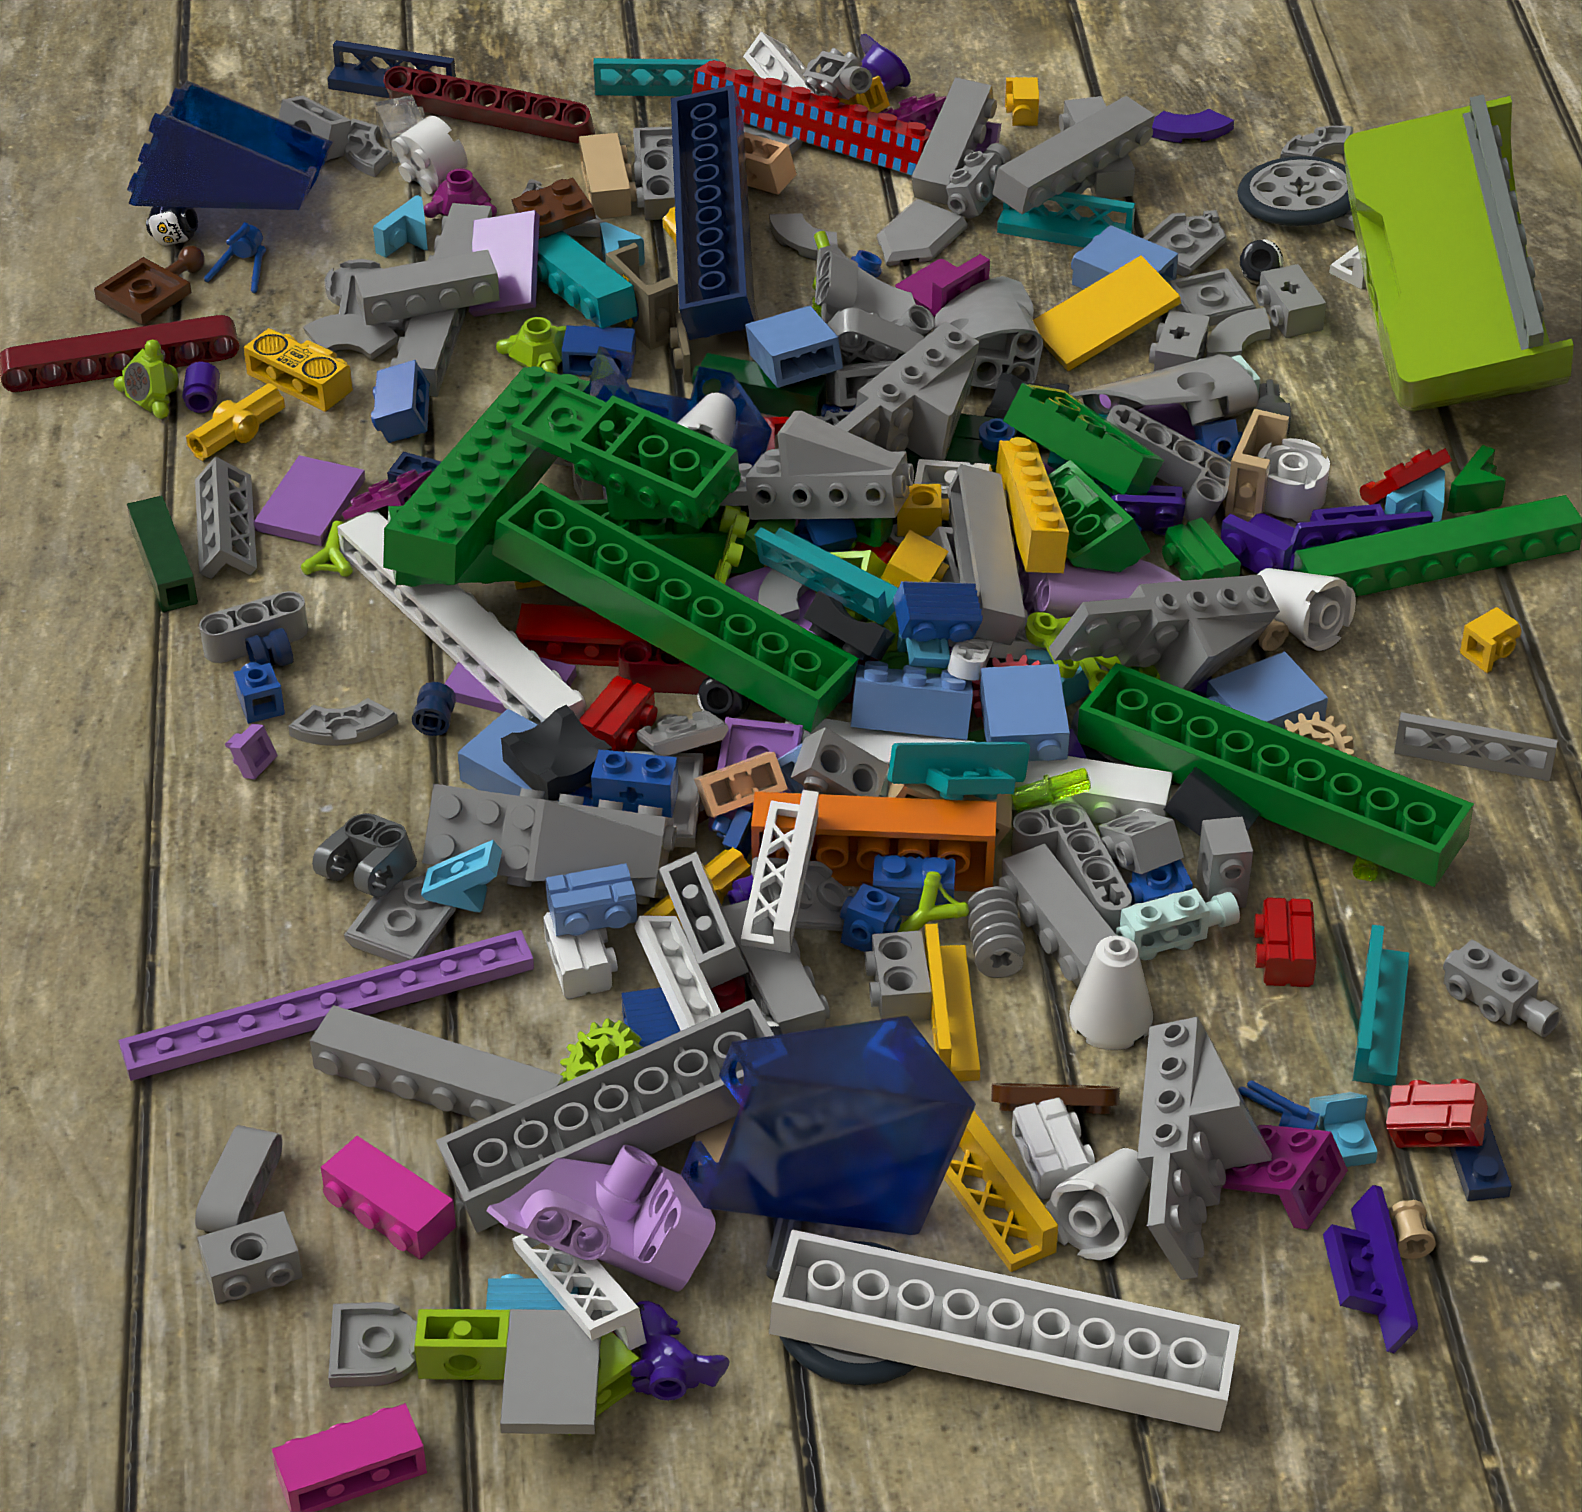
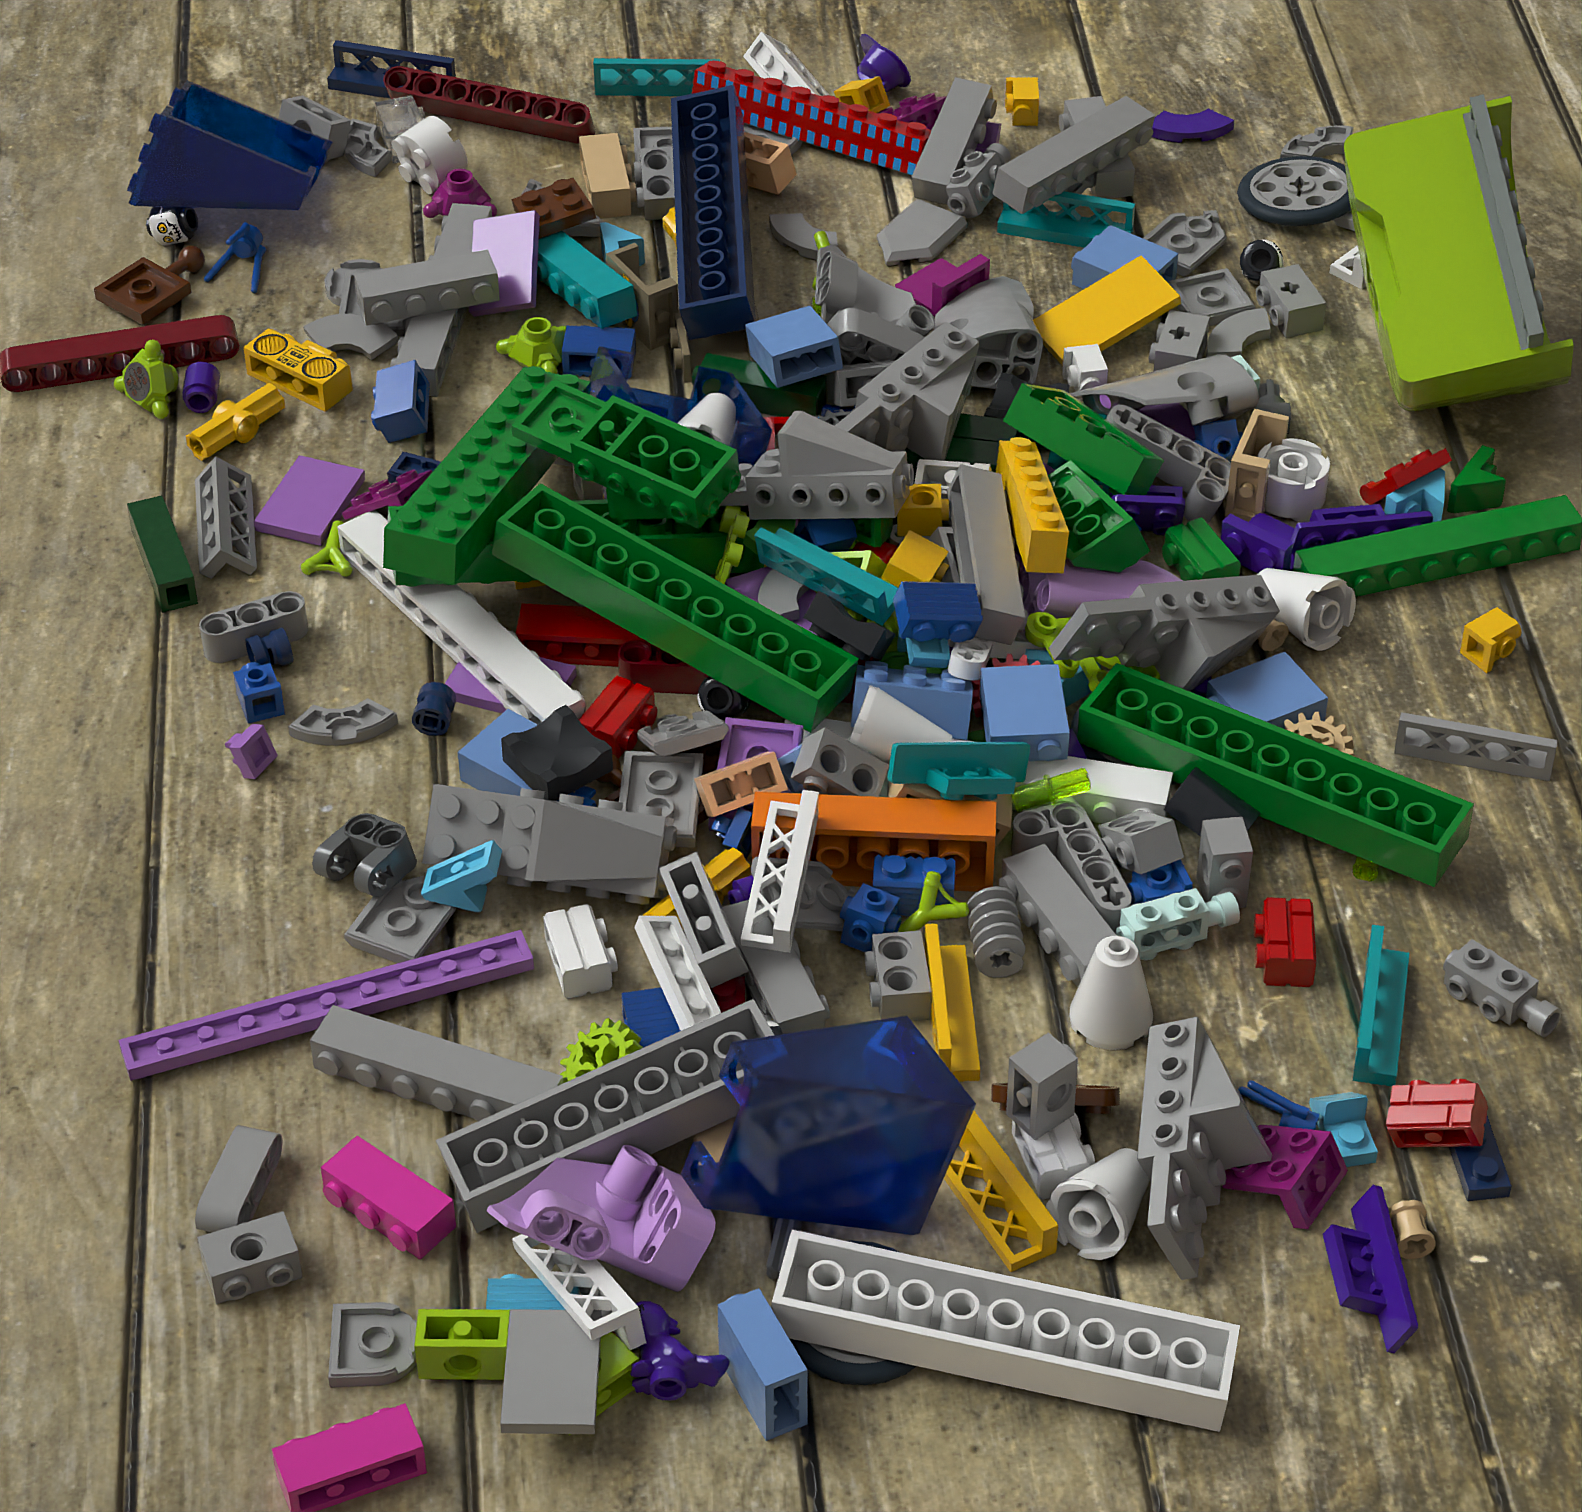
medium azure slope [373,195,428,258] -> none
medium blue brick [545,863,637,936] -> none
blue brick [591,749,678,818] -> none
light grey brick [802,48,872,100] -> none
blue plate [851,250,882,277] -> none
blue plate [979,418,1015,451] -> none
none -> medium blue brick [717,1288,808,1441]
none -> white cone [849,685,952,765]
none -> light grey brick [1006,1032,1078,1140]
none -> white brick [1062,344,1108,400]

